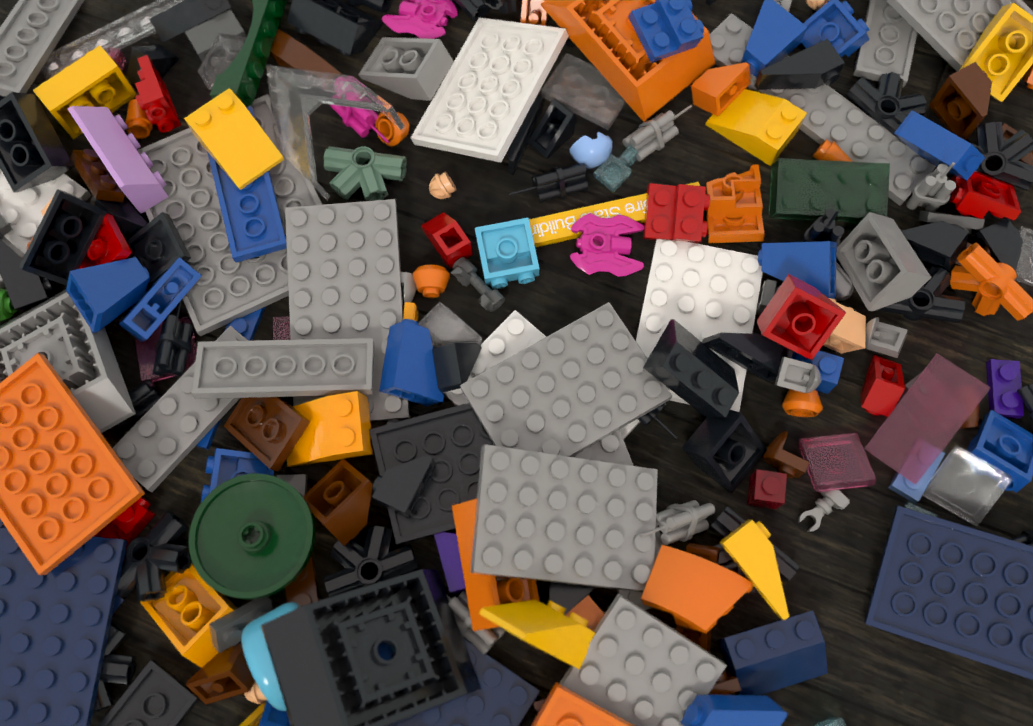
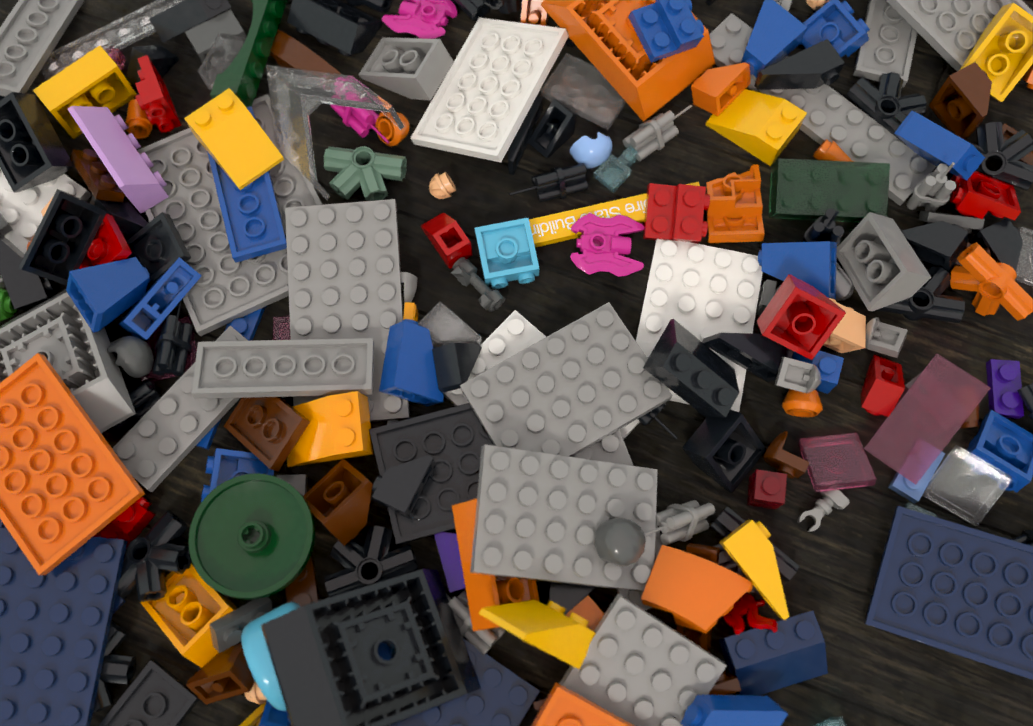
orange cone [412,265,450,298] -> none
none -> dark grey hair [108,335,154,378]
none -> dark grey hair [594,518,646,567]
none -> red piece [724,593,778,635]

